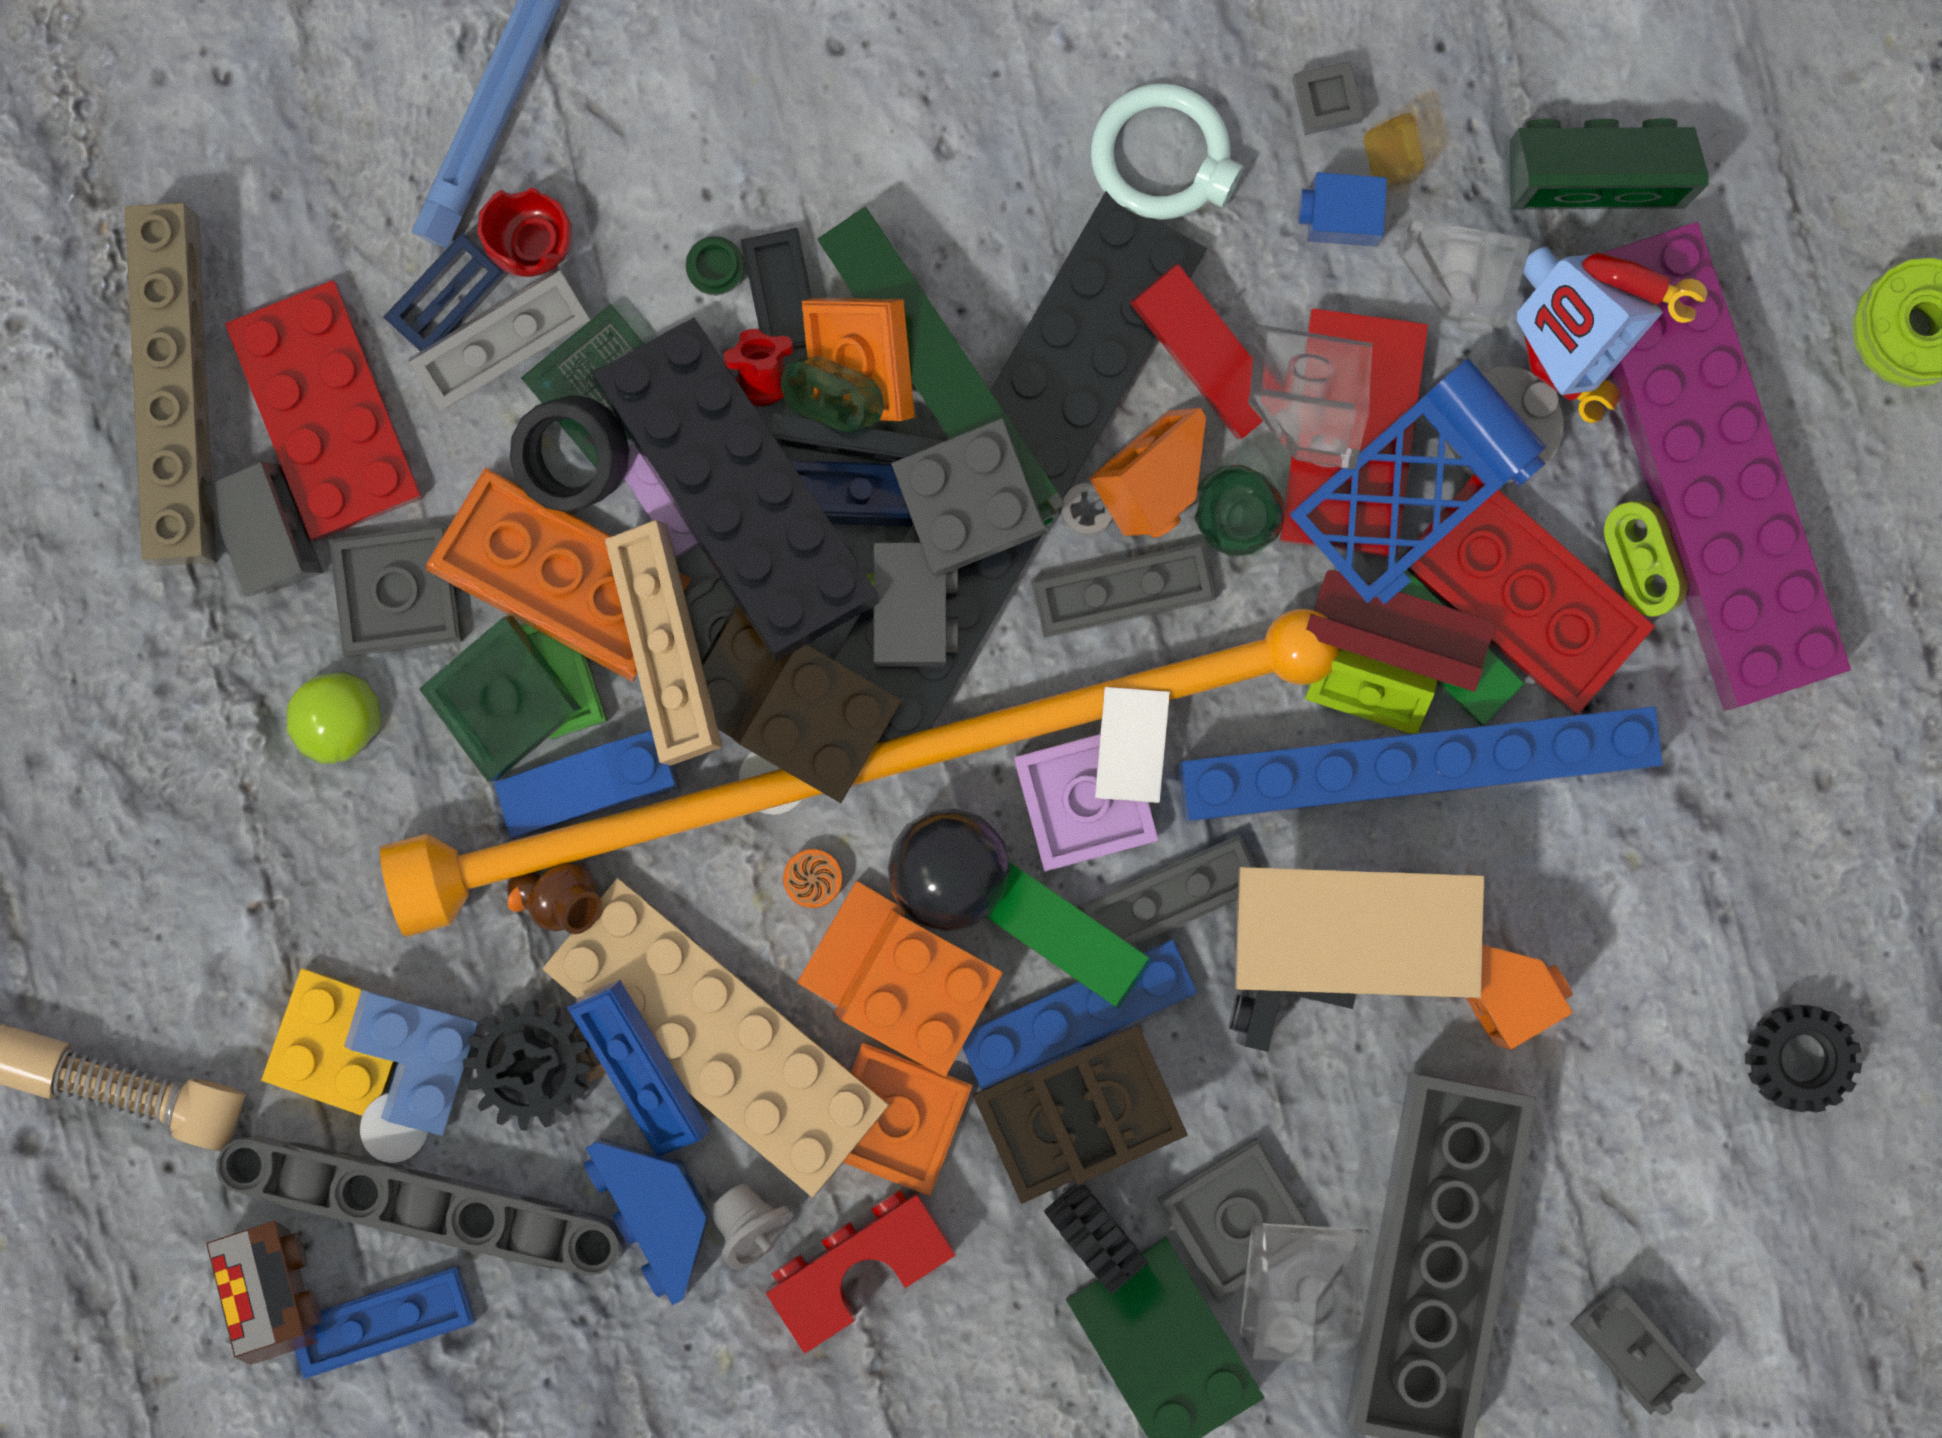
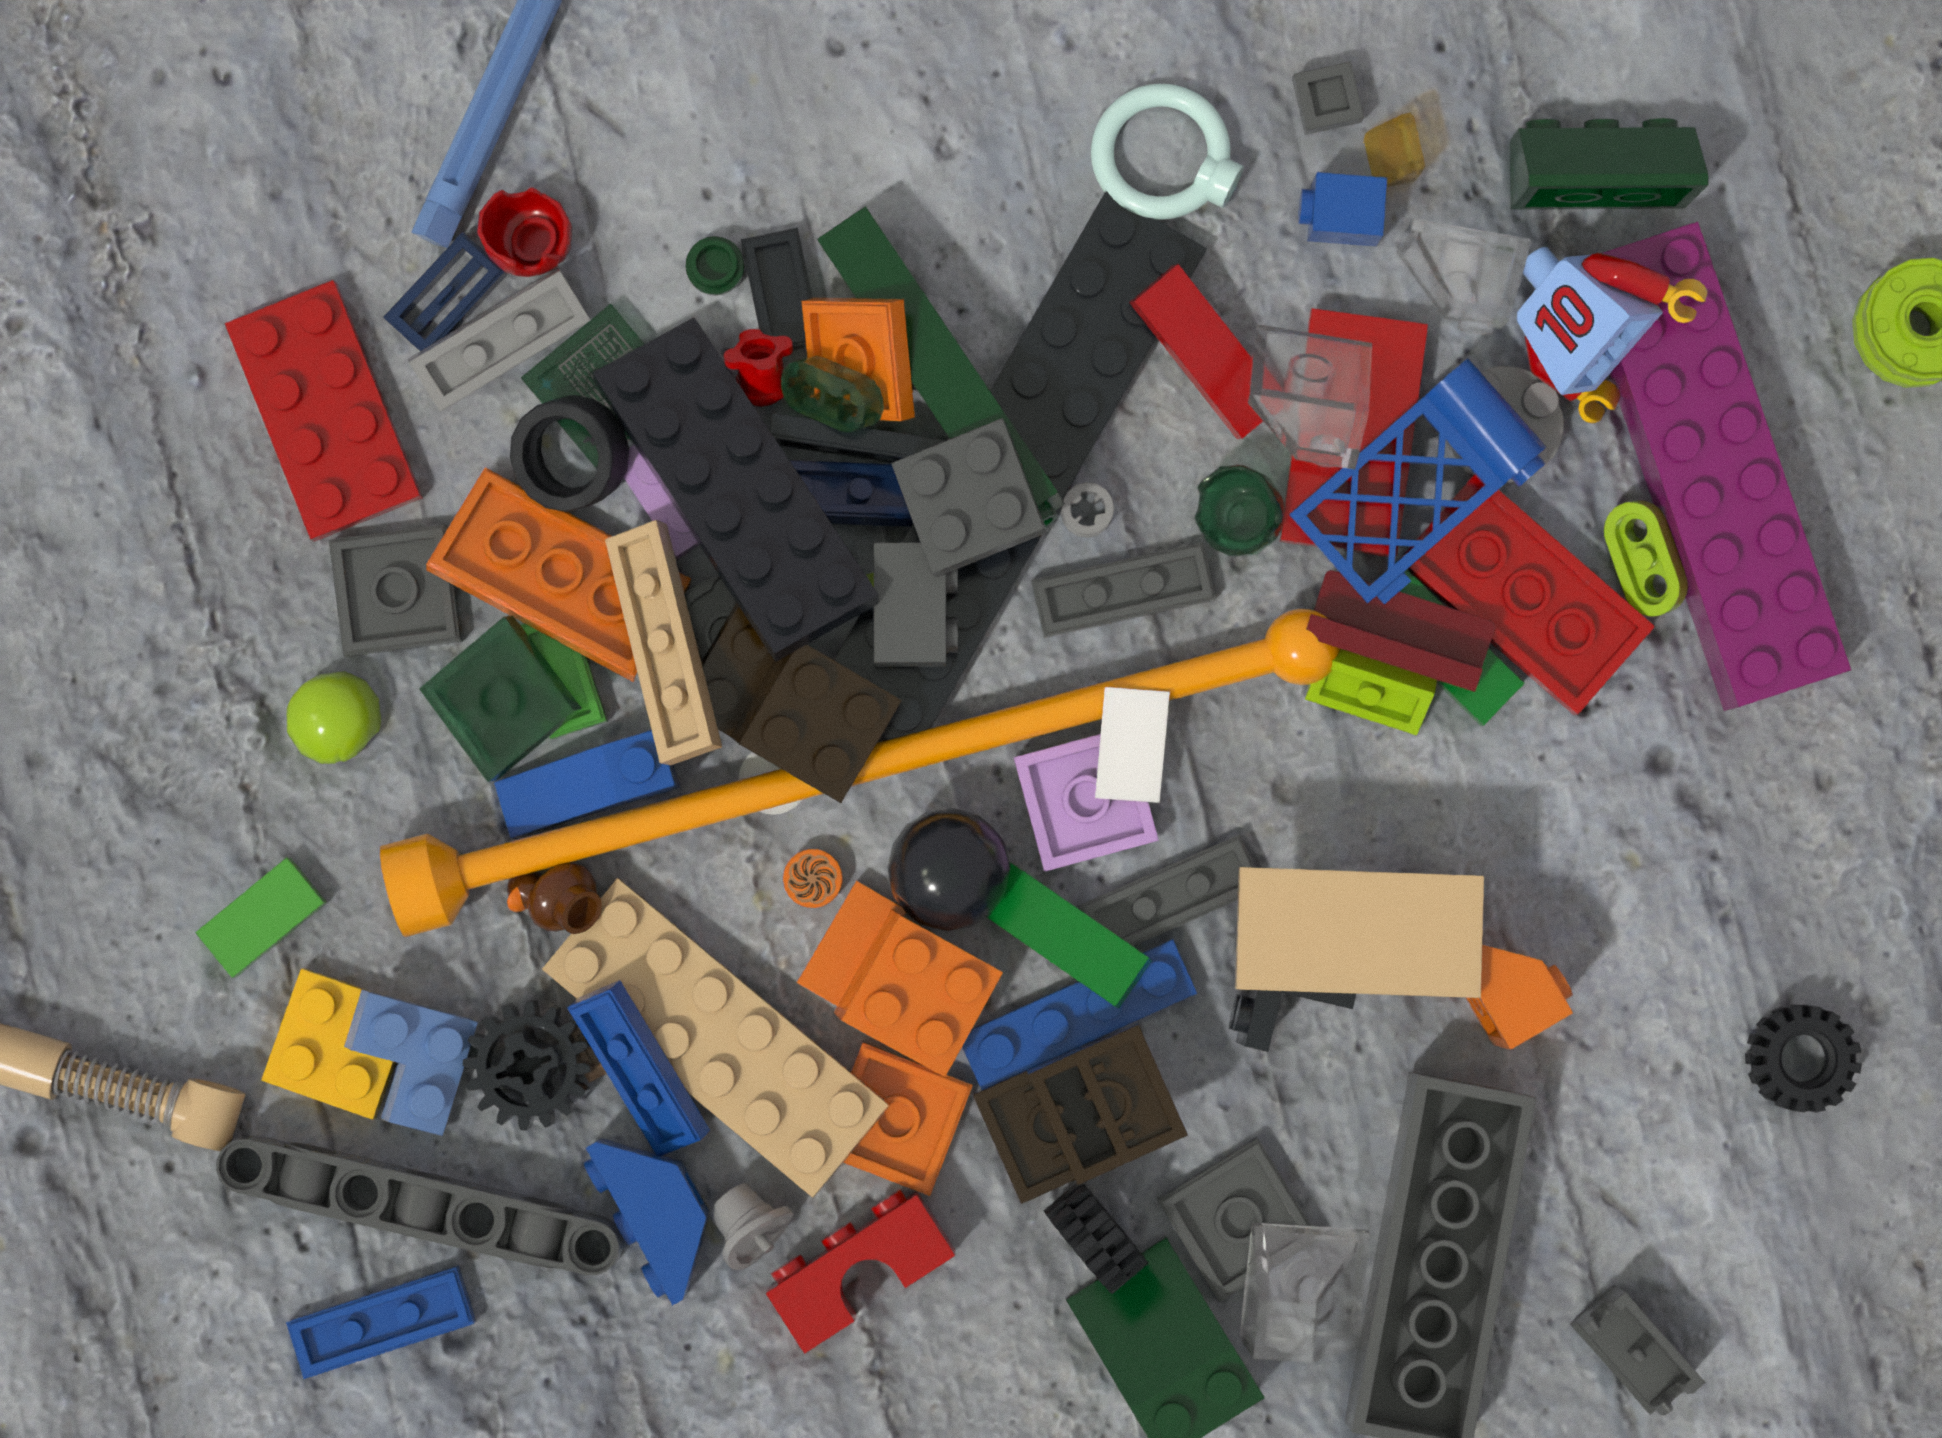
dark tan brick [125,203,216,566] -> none
dark grey hinge [204,462,323,596] -> none
brick [206,1220,322,1365] -> none
white sticker [360,1093,428,1163] -> none
orange slope [1089,408,1206,538] -> none
blue brick [1178,706,1663,822] -> none
none -> bright green tile [195,857,327,978]

